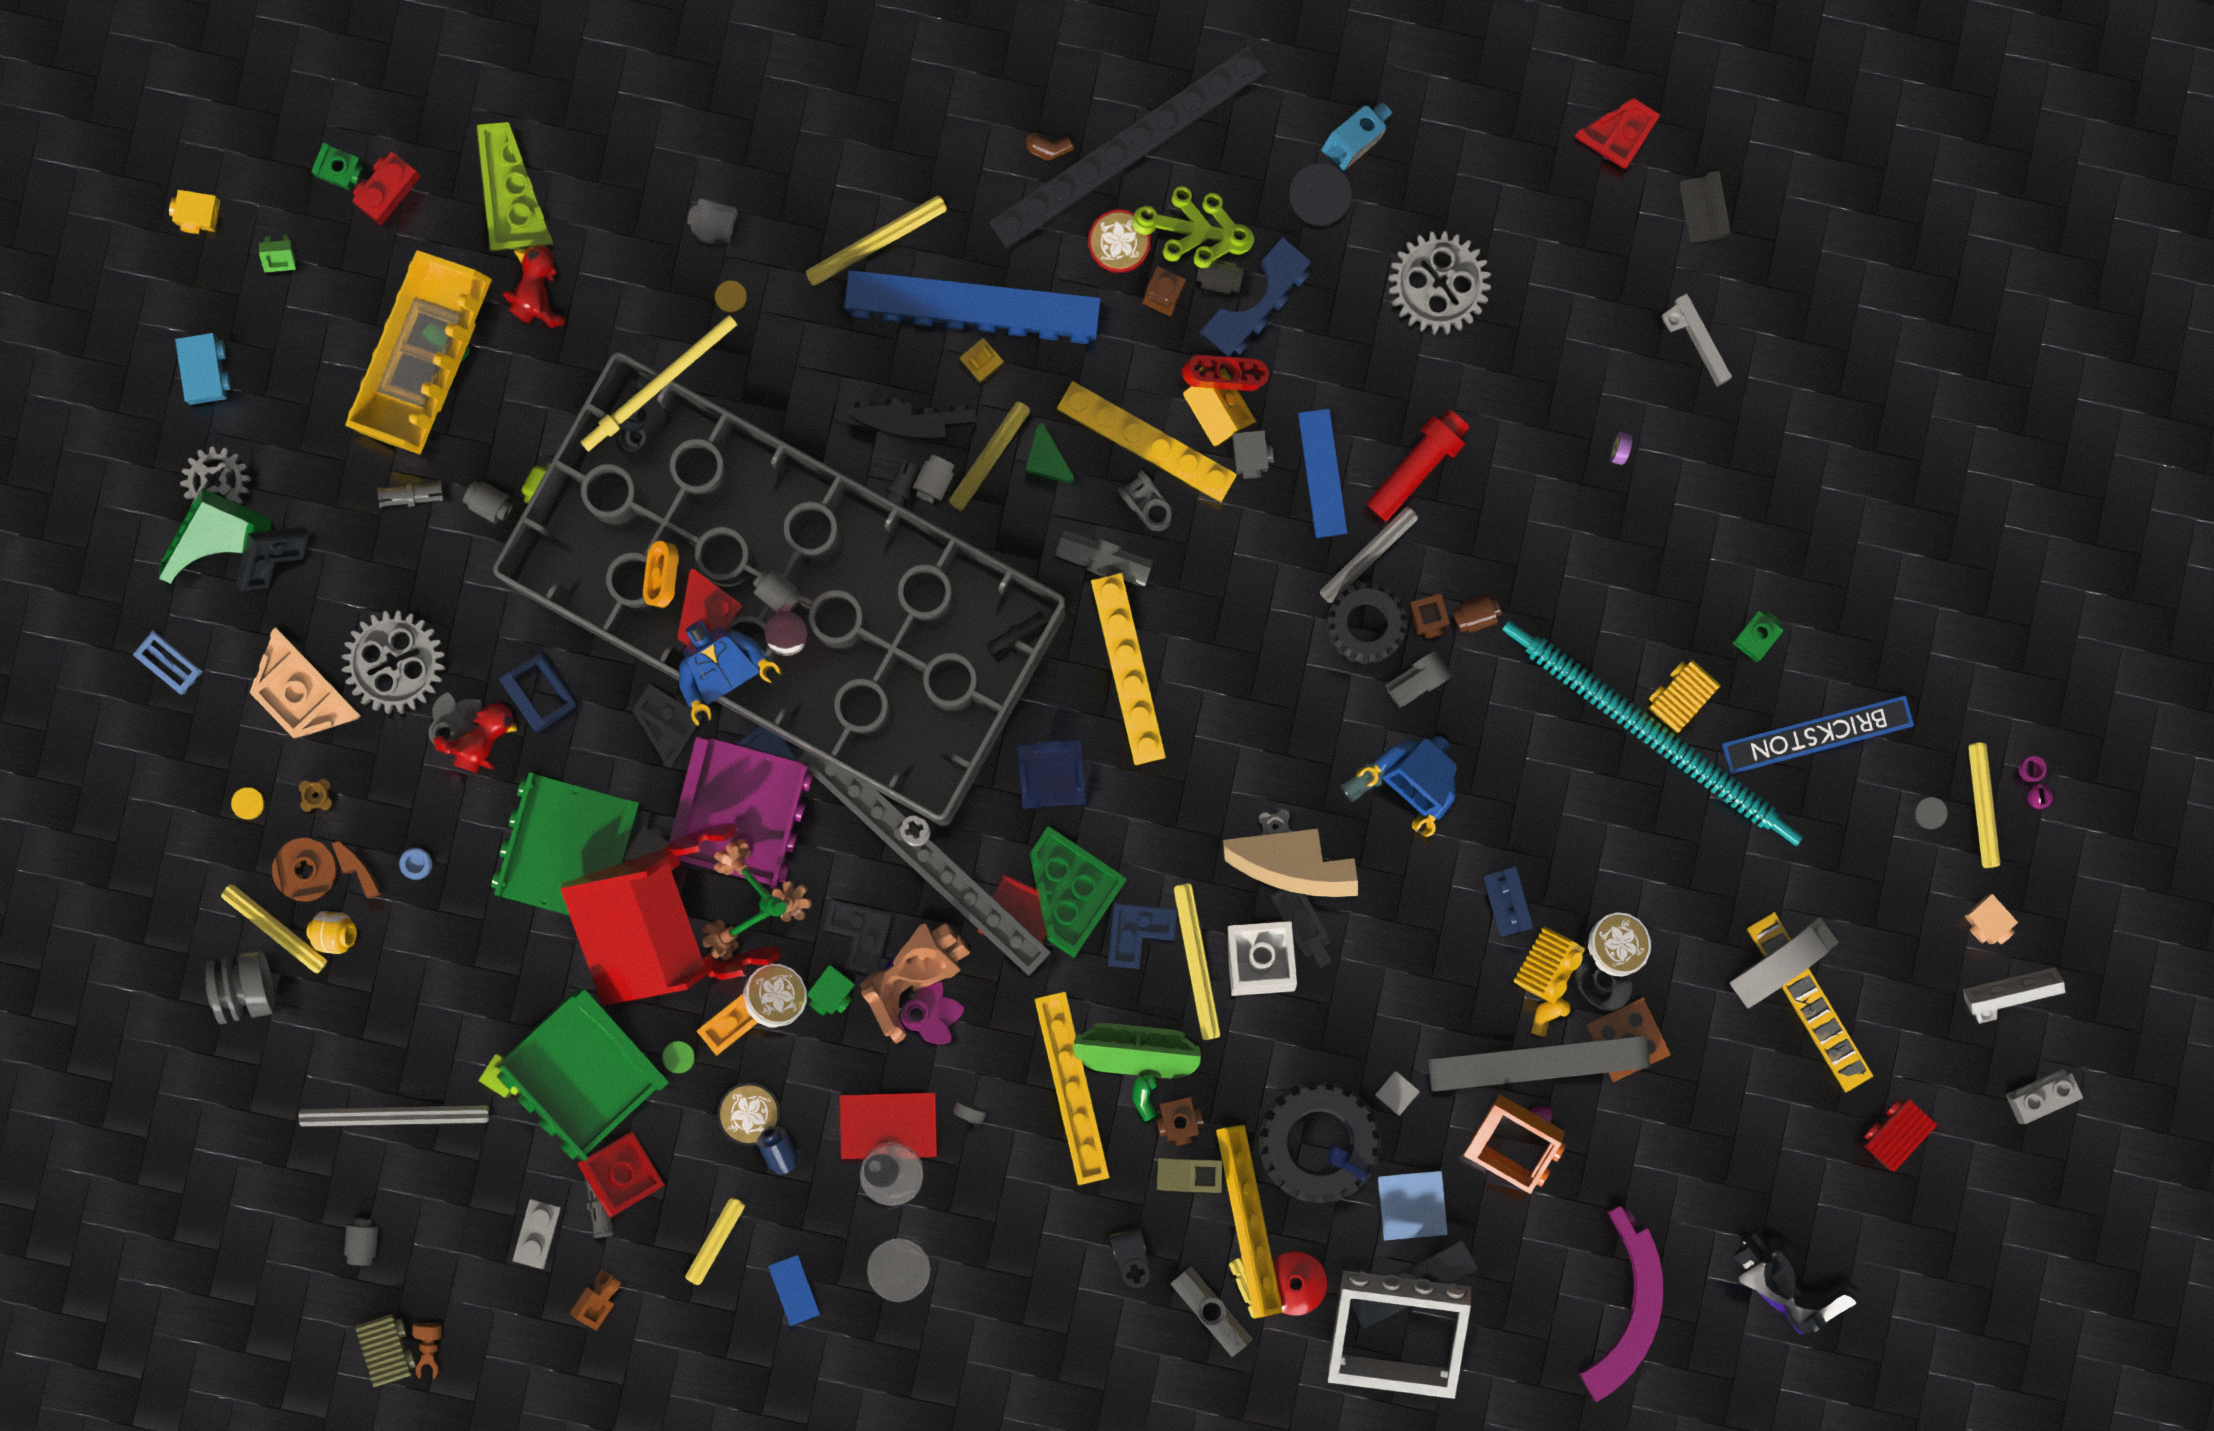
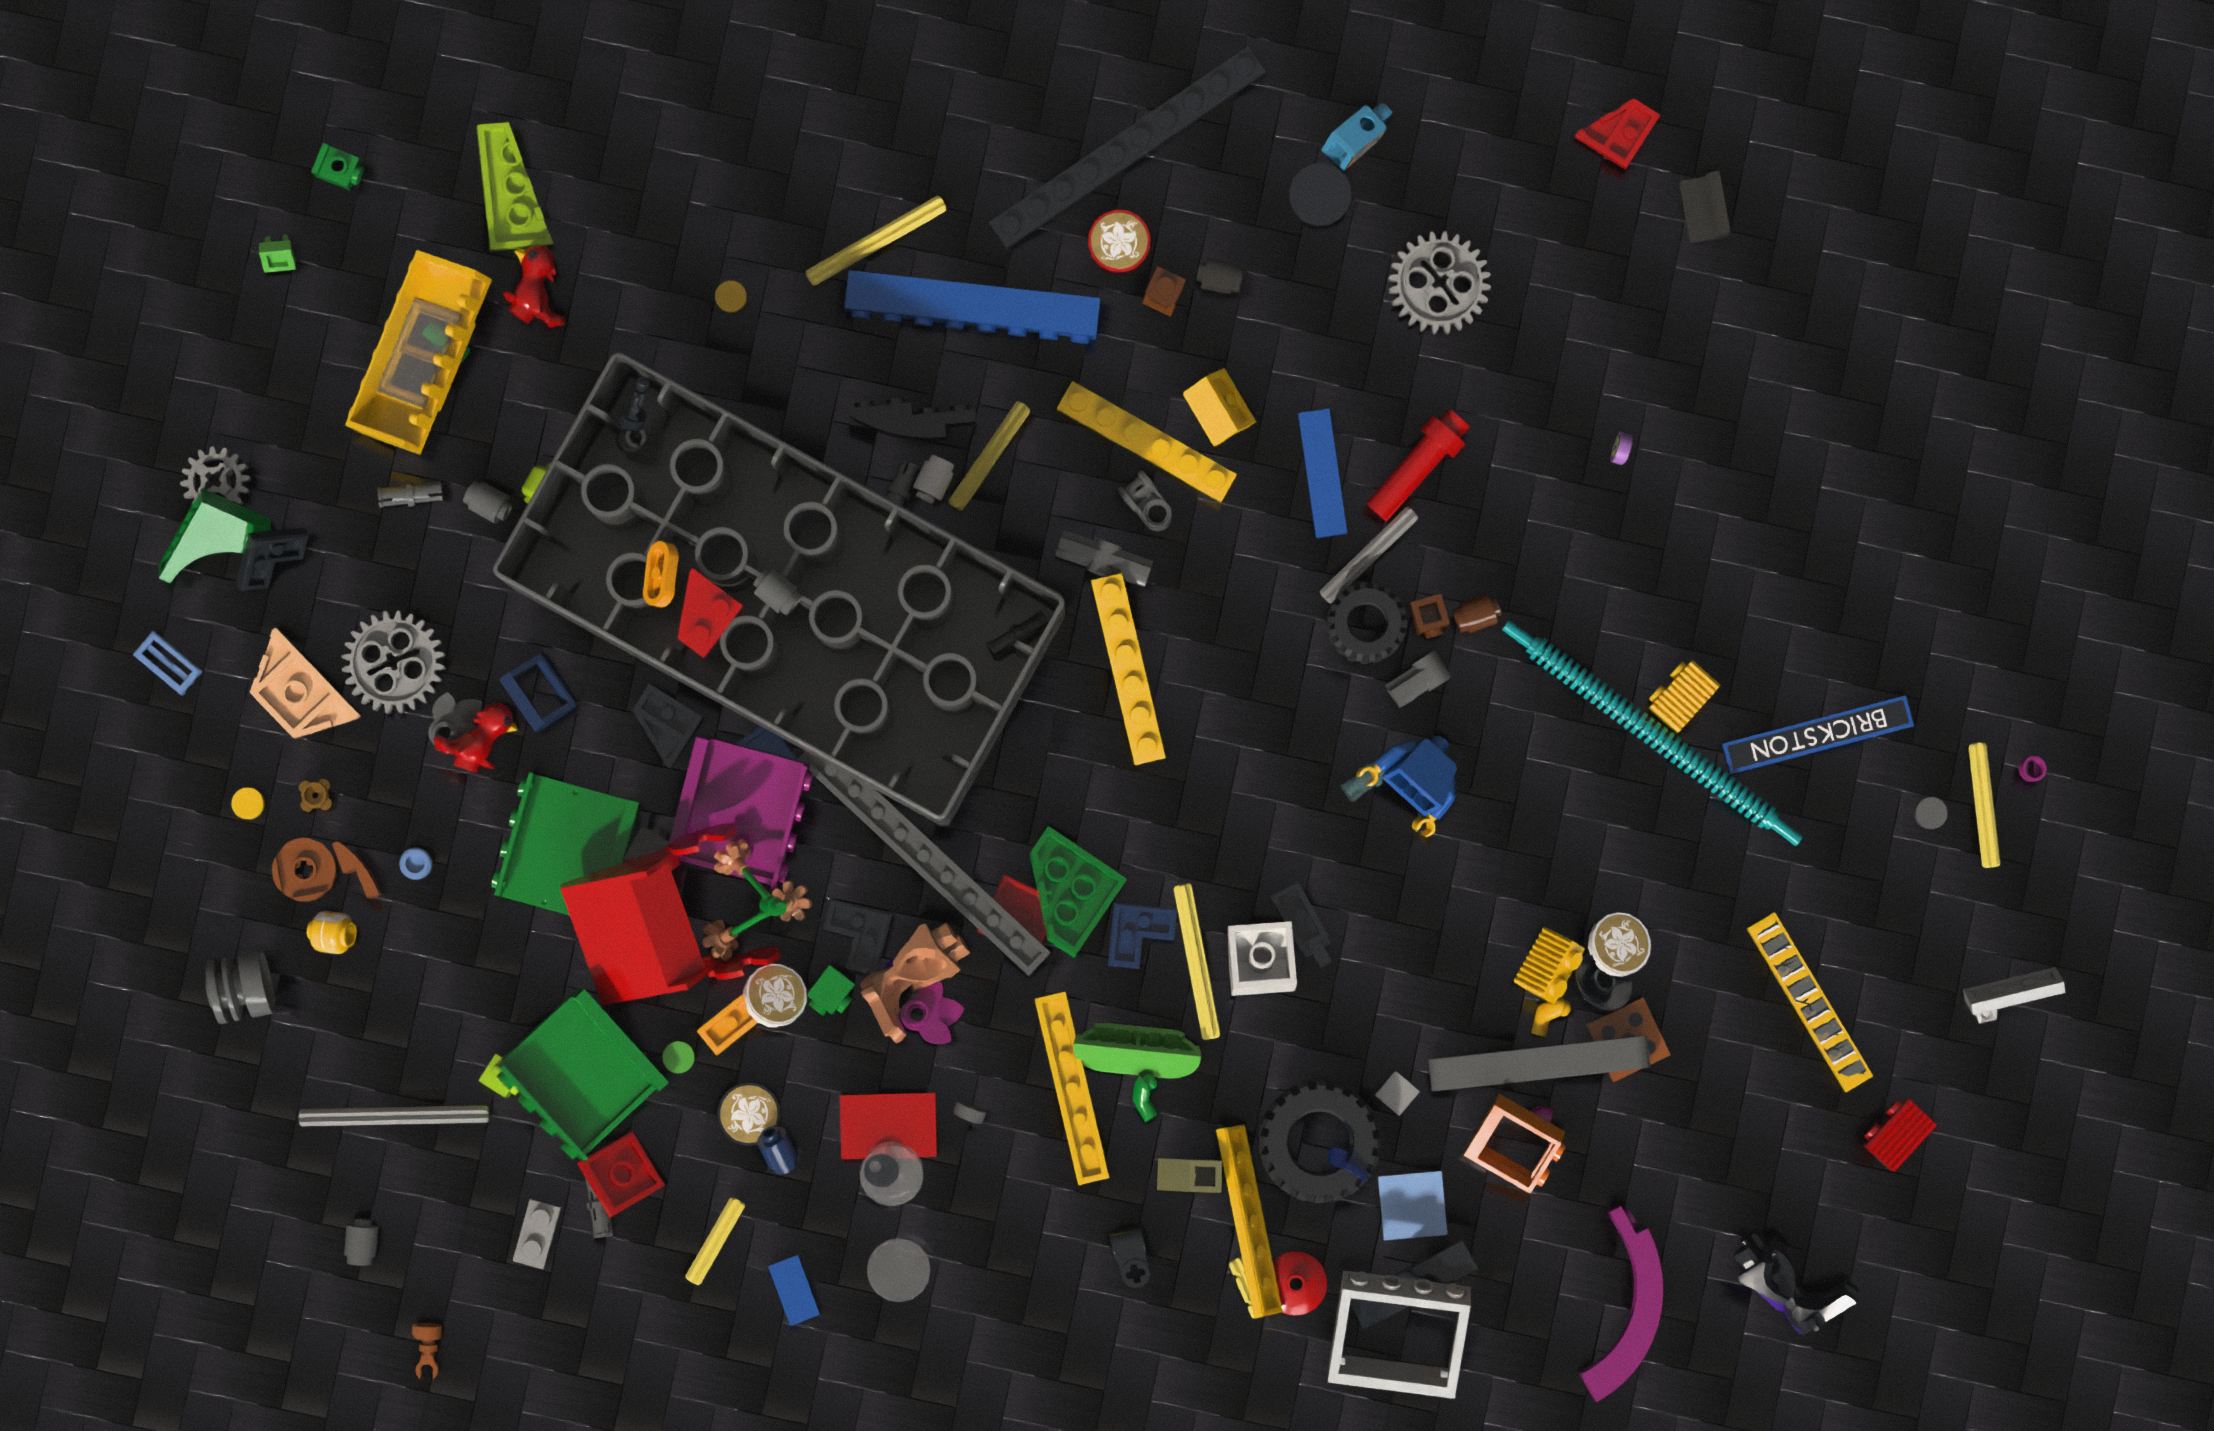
yellow brick [169,190,220,234] -> none
dark azure brick [175,333,231,405] -> none
light yellow axle [221,884,327,973] -> none
red brick [352,151,421,226] -> none
olive brick [355,1313,417,1387] -> none
dark orange plate [569,1269,621,1331] -> none
light yellow bar [580,315,737,452] -> none
blue torso [679,621,782,726] -> none
clear brick [687,199,738,244] -> none
clear pink head [764,611,808,656] -> none
light grey bush [900,815,931,846] -> none
yellow tile [959,338,1004,383] -> none
clear blue panel [1018,741,1086,809] -> none
reddish brown arm [1026,132,1074,160] -> none
green slope [1026,423,1074,484] -> none
lime plant [1132,186,1254,268] -> none
reddish brown brick [1156,1097,1204,1146] -> none
dark grey piece [1170,1266,1253,1357] -> none
red beam [1182,355,1269,391] -> none
dark blue arch [1199,237,1311,358] -> none
tan slope [1223,829,1358,897] -> none
dark grey brick [1232,430,1274,479] -> none
light grey plate [1259,810,1292,835] -> none
dark blue bracket [1483,867,1533,937] -> none
light grey hinge [1662,294,1732,387] -> none
light grey arch [1729,917,1839,1008] -> none
green brick [1732,611,1784,662] -> none
light nougat brick [1964,894,2018,944] -> none
light grey window [2006,1069,2083,1124] -> none
magenta hinge [2027,783,2054,809] -> none

